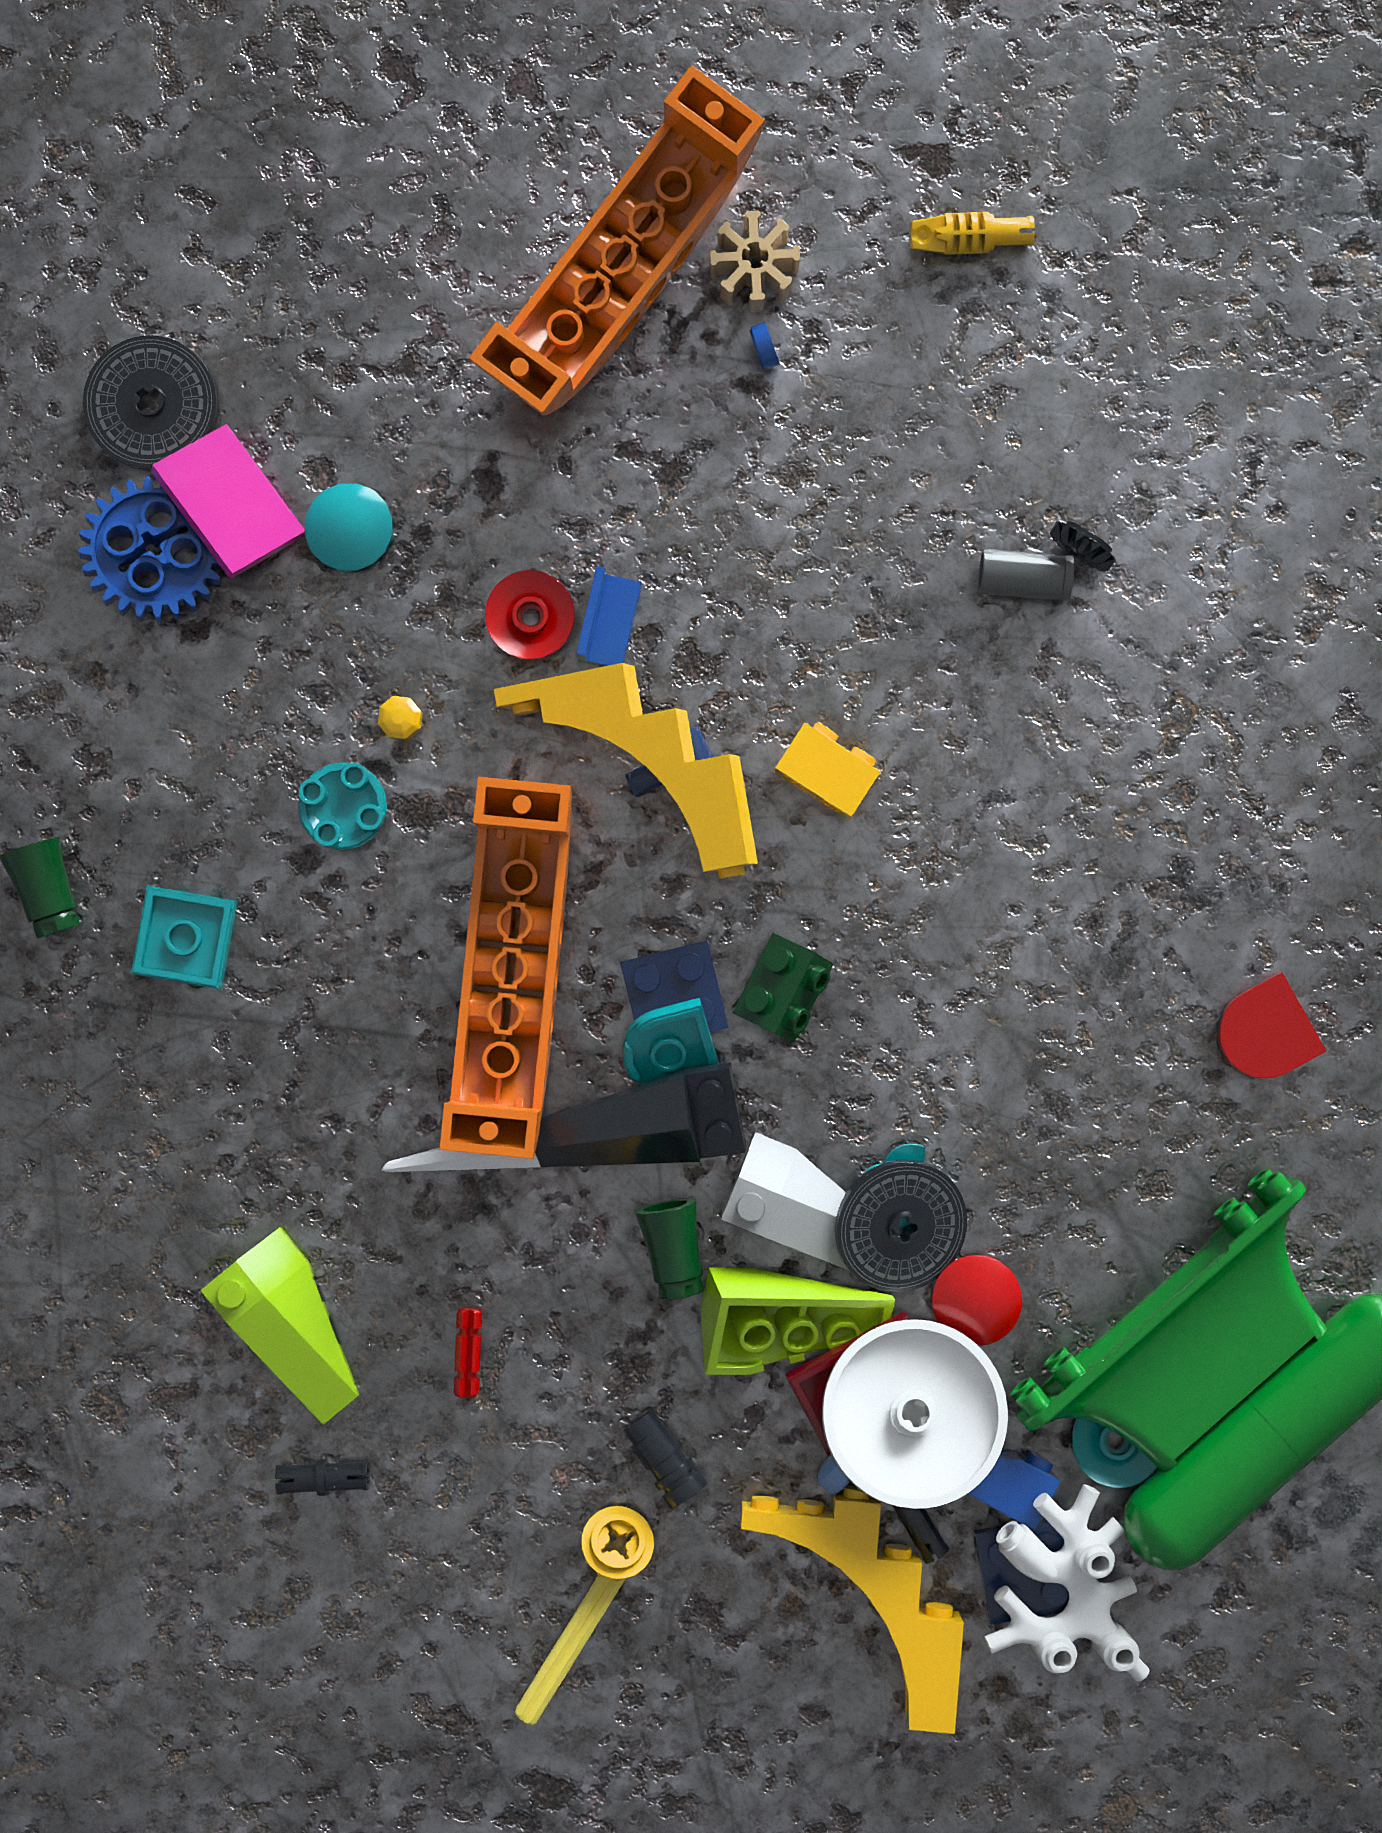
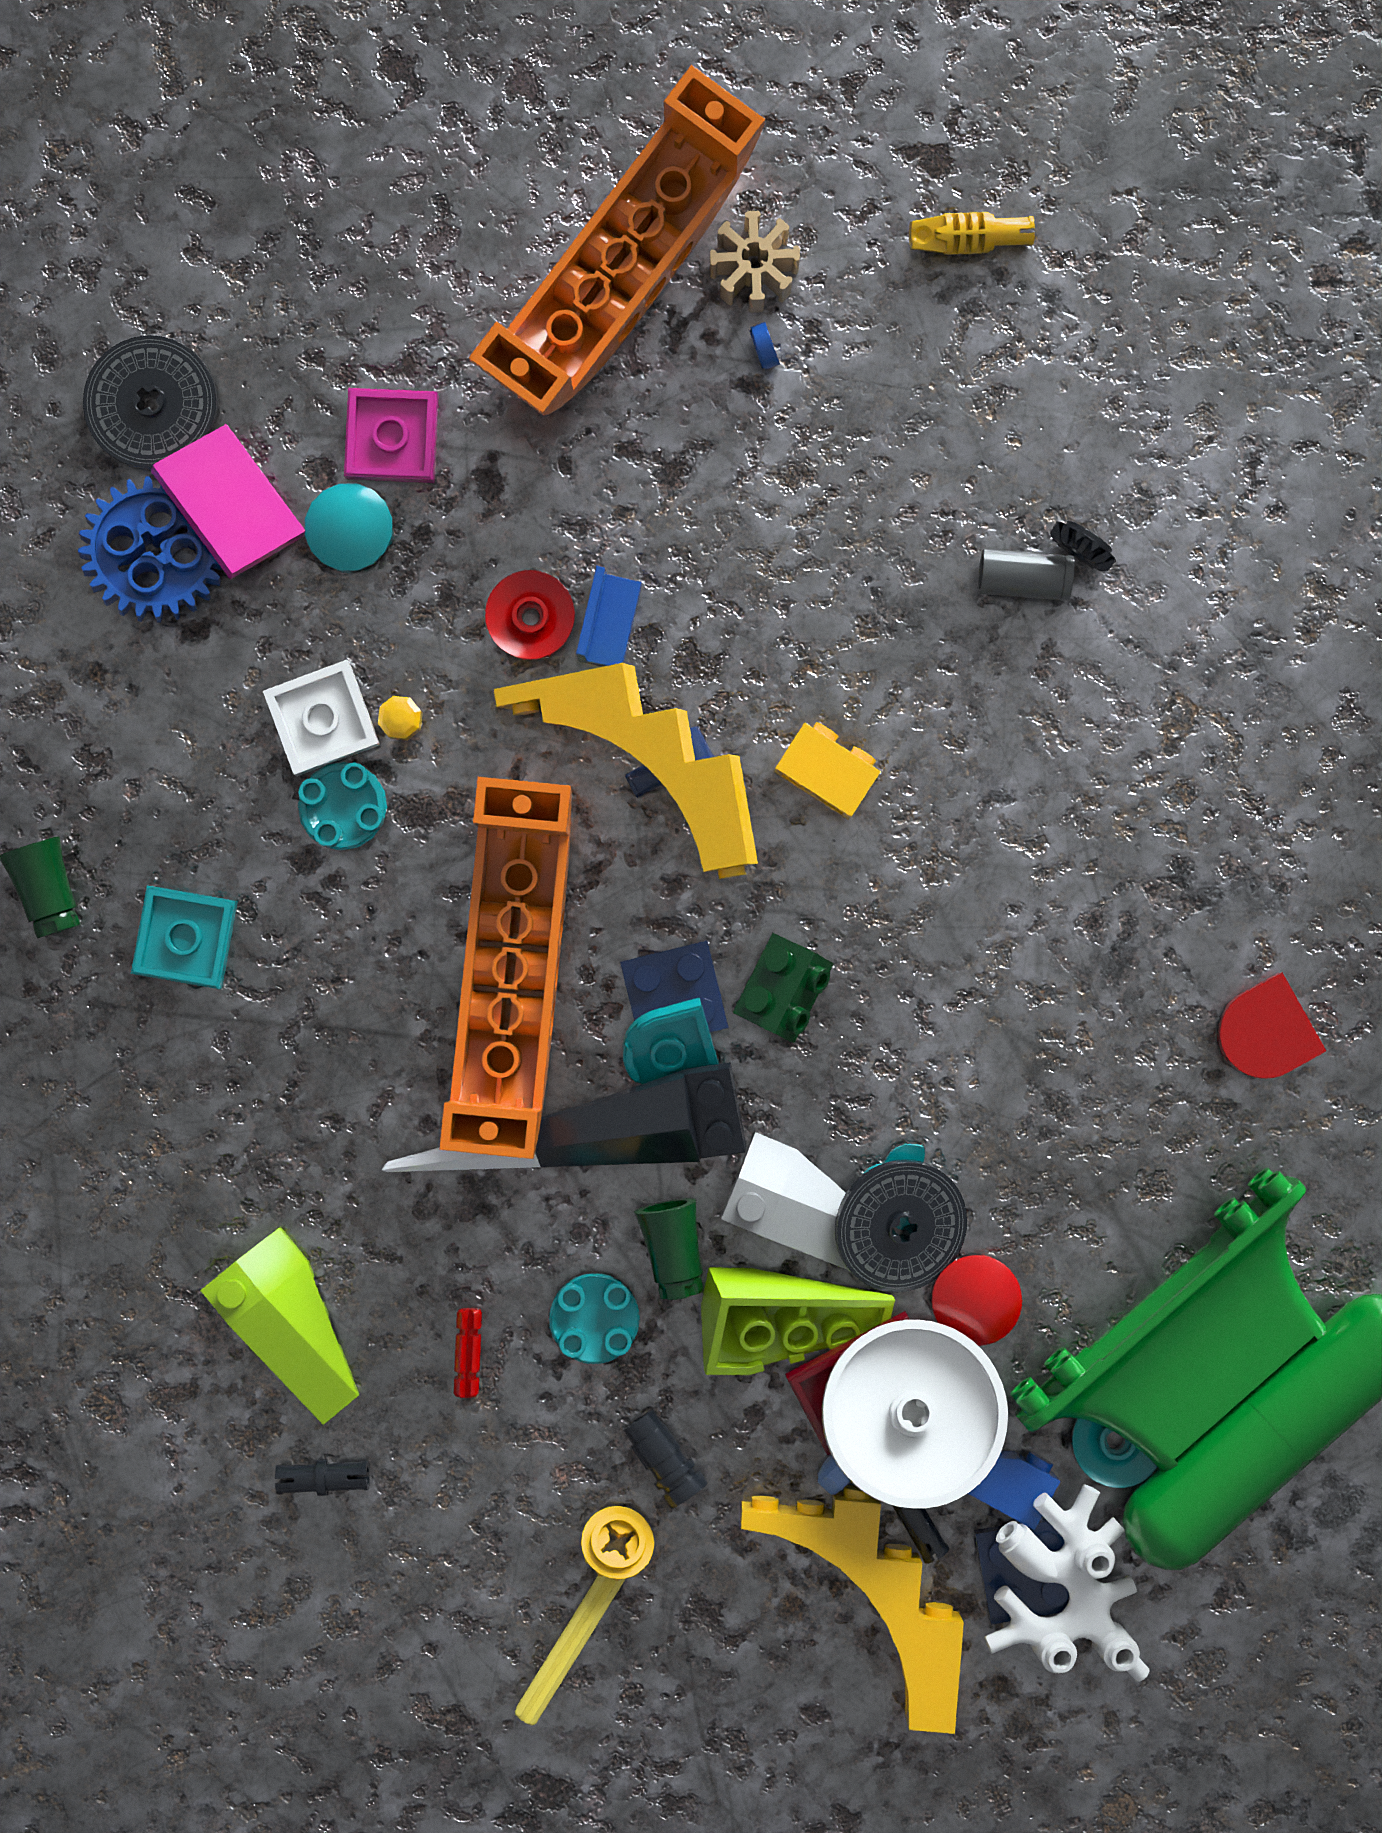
none -> white plate [263,660,380,776]
none -> dark pink tile [344,388,439,483]
none -> teal dish [549,1273,640,1364]

